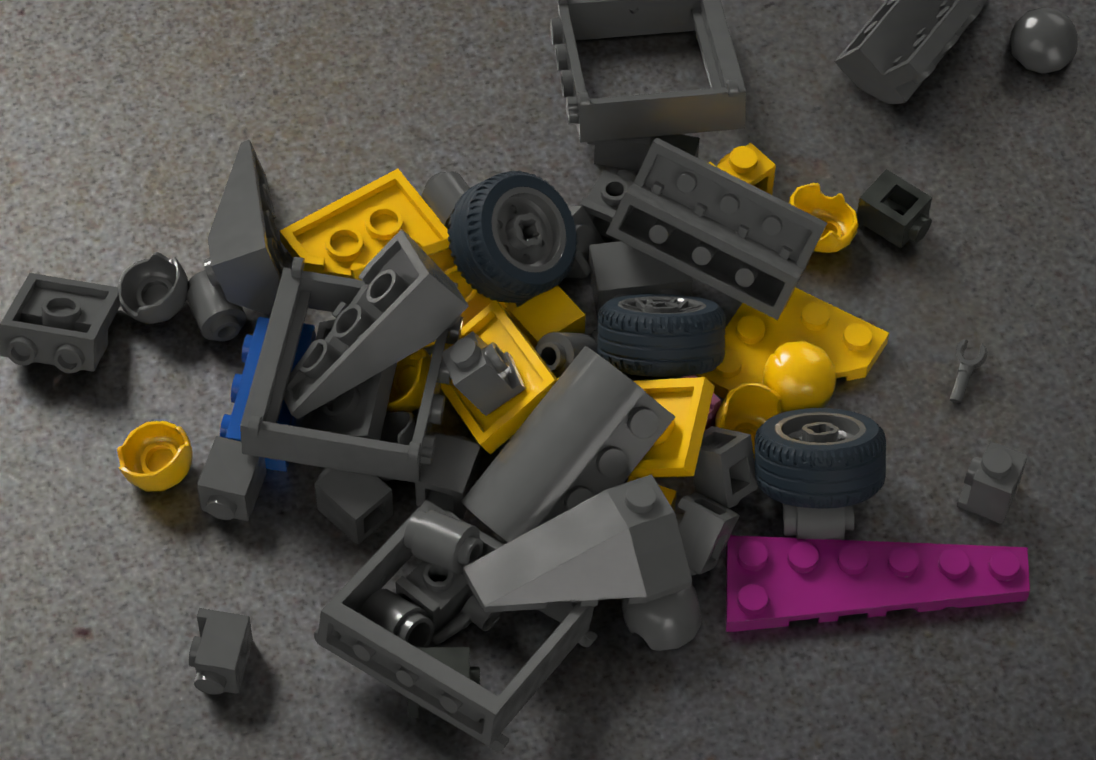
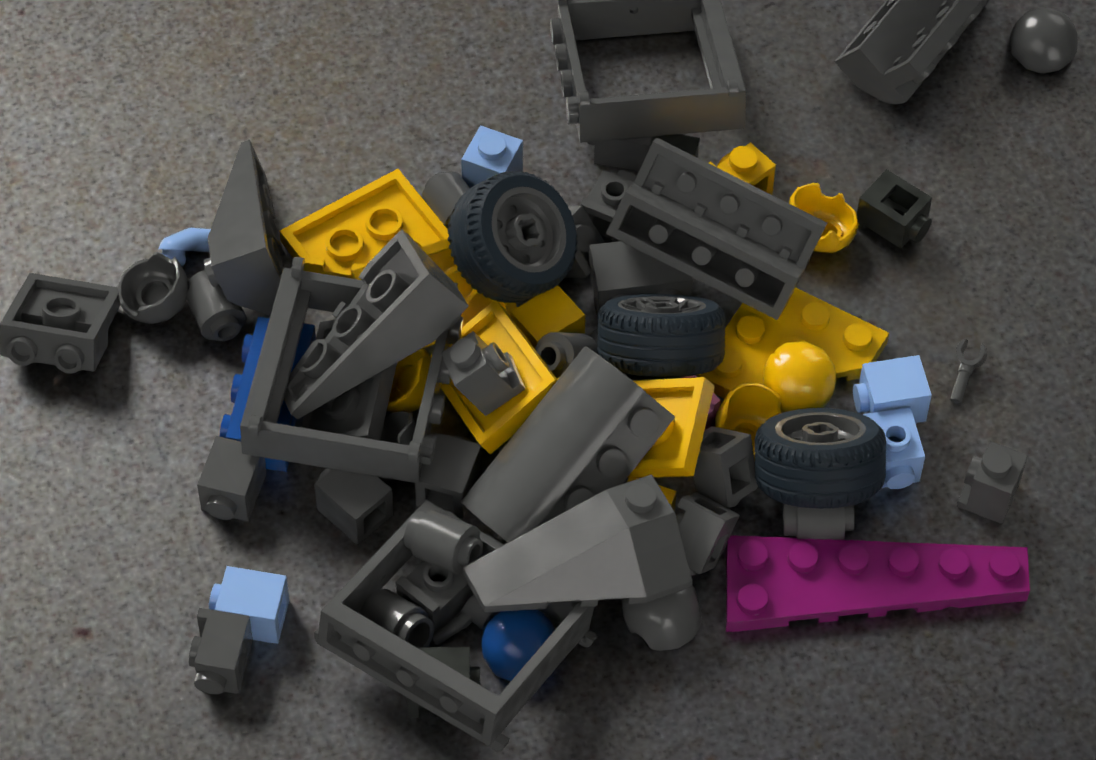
yellow hair [117,421,193,492] -> none
none -> light blue arm [159,228,211,266]
none -> light blue brick [209,566,289,644]
none -> light blue brick [461,125,523,188]
none -> blue hair [482,609,555,682]
none -> light blue brick [853,355,932,423]
none -> light blue brick [863,407,925,489]

